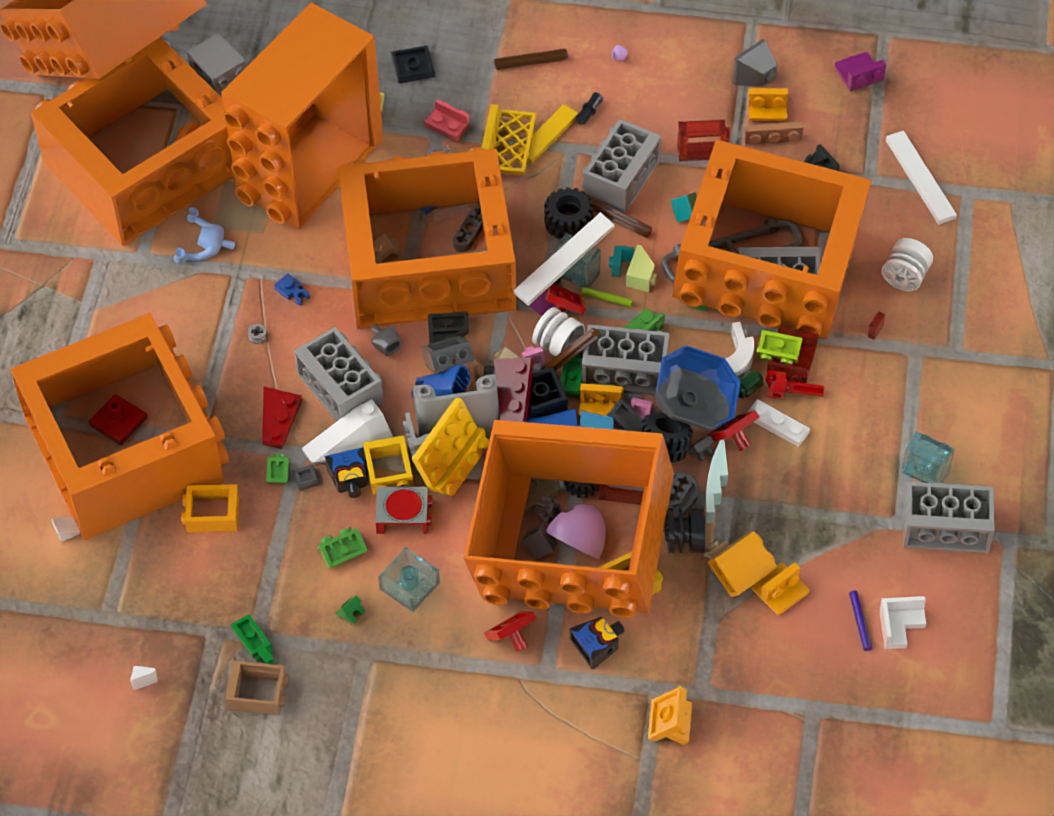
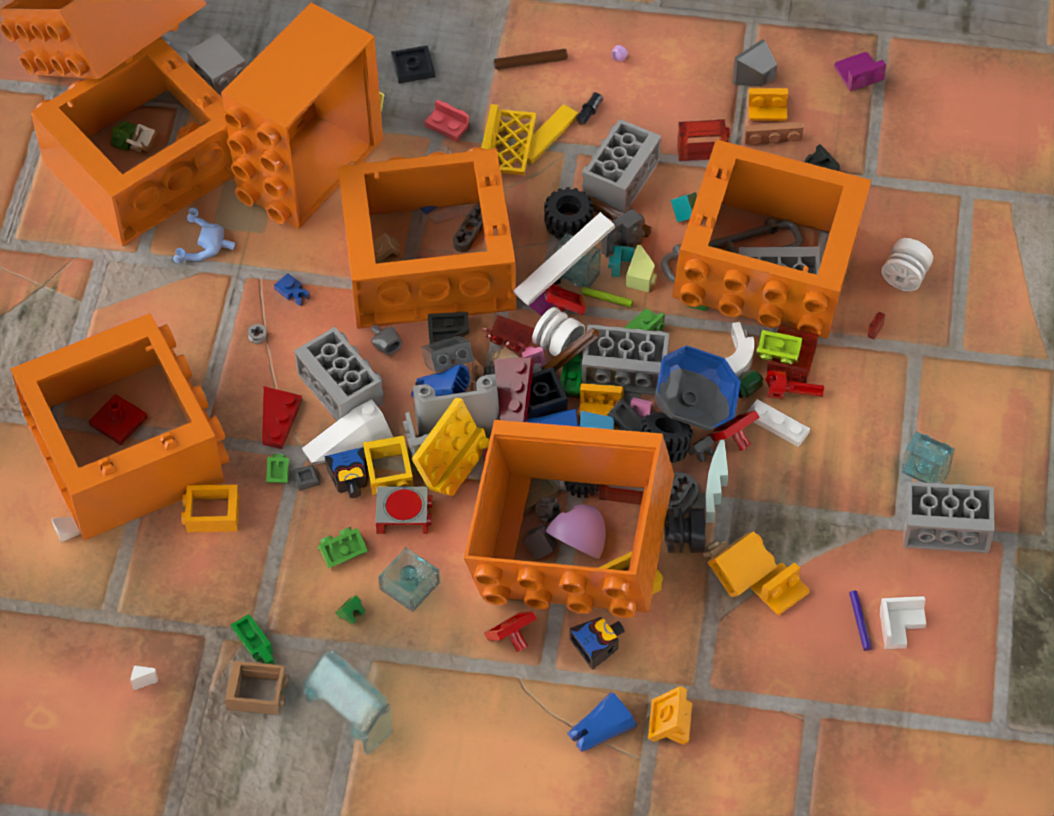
white tile [886,131,957,225] -> none
none -> bright green bracket [111,121,138,151]
none -> tan bracket [126,124,157,153]
none -> clear light blue windscreen [303,649,393,755]
none -> clear red bracket [482,315,534,353]
none -> blue piece [567,692,637,752]
none -> dark grey plate [601,209,645,258]

